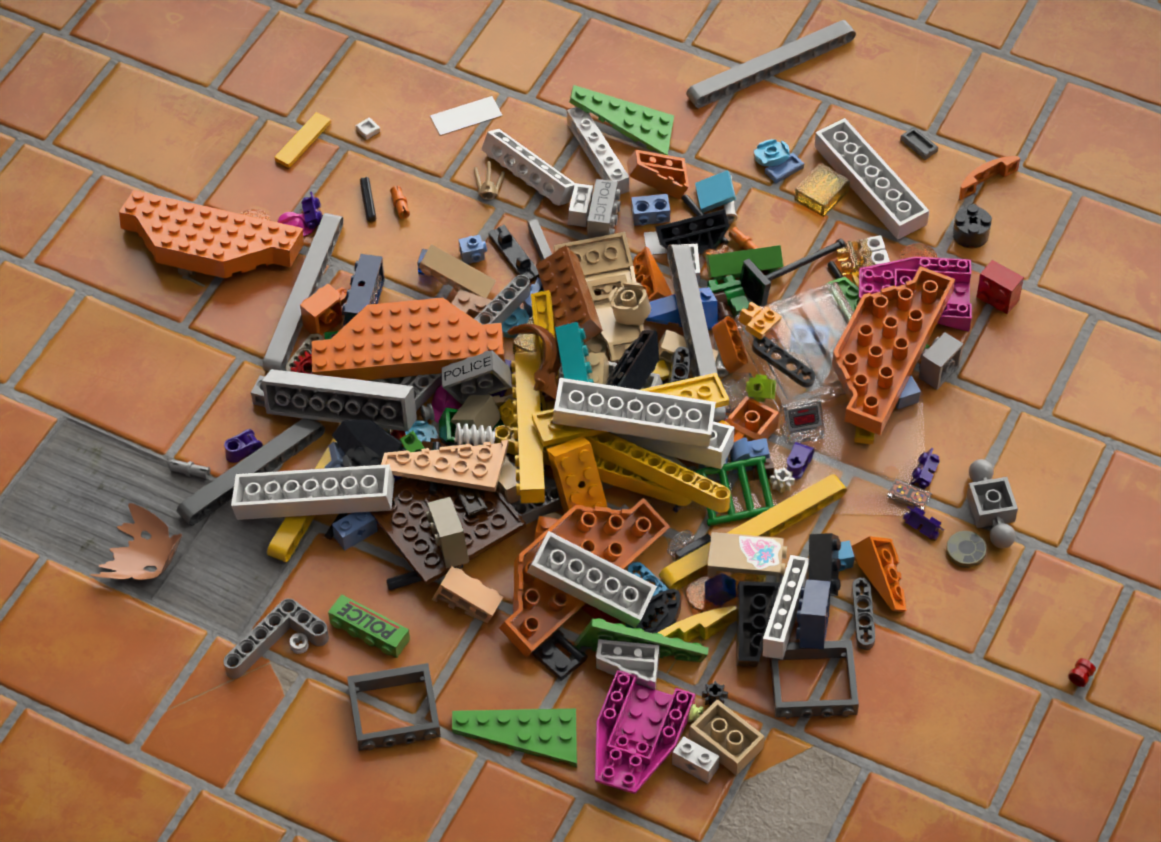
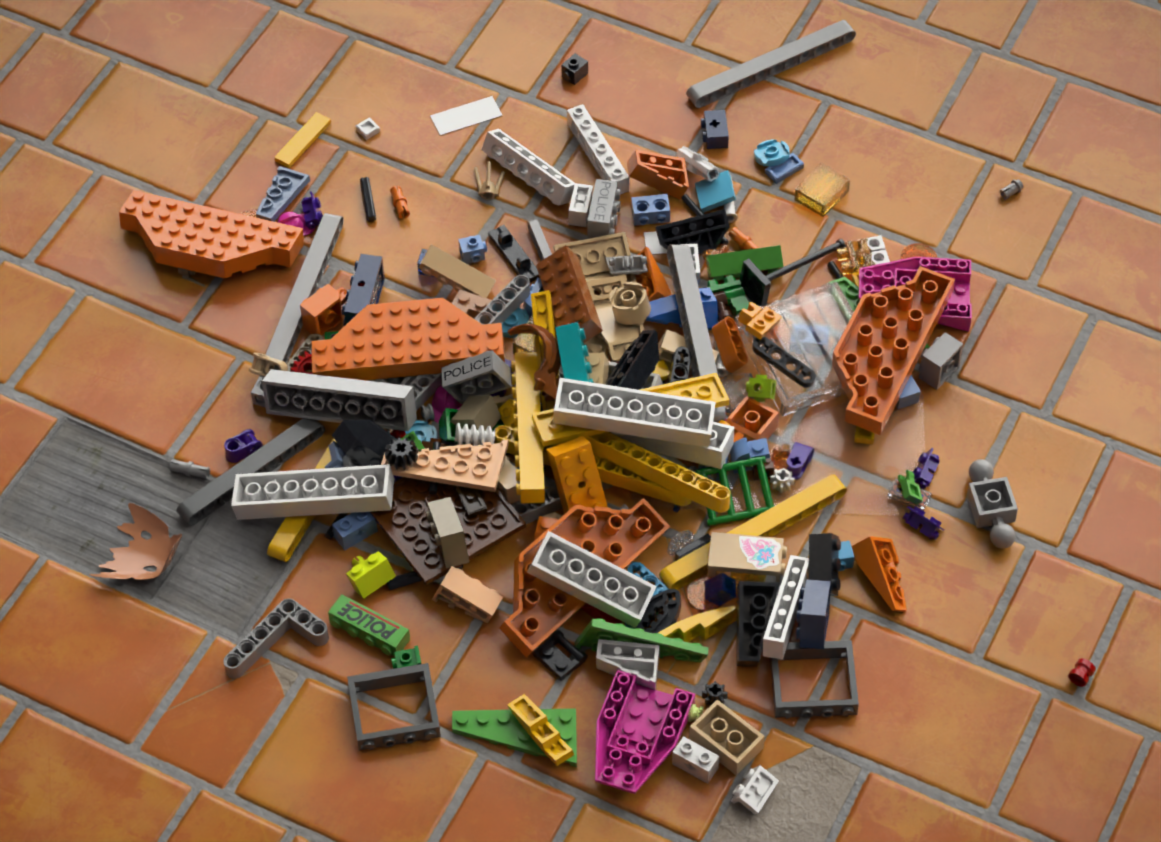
white bush [290,633,309,654] -> none
bright green wing [569,85,674,155] -> none
slope [780,398,825,446] -> none
white brick [814,118,929,239] -> none
dark grey beam [852,578,875,650] -> none
dark grey tile [900,127,938,160] -> none
tile [946,531,986,568] -> none
black brick [953,204,992,248] -> none
orange slope [959,156,1020,200] -> none
red brick [976,260,1024,314] -> none
none -> tan piece [249,353,288,376]
none -> sand blue wing [256,166,310,222]
none -> neon yellow brick [346,551,396,599]
none -> black gear [385,436,418,470]
none -> green brick [391,646,421,669]
none -> yellow slope [507,694,574,766]
none -> black brick [561,53,588,85]
none -> light grey hinge [605,255,648,276]
none -> white piece [675,146,720,182]
none -> brick [701,110,729,149]
none -> white bracket [731,765,779,814]
none -> clear orange arm [772,443,790,461]
none -> bright green plate [898,470,923,505]
none -> light grey pin [999,179,1024,200]

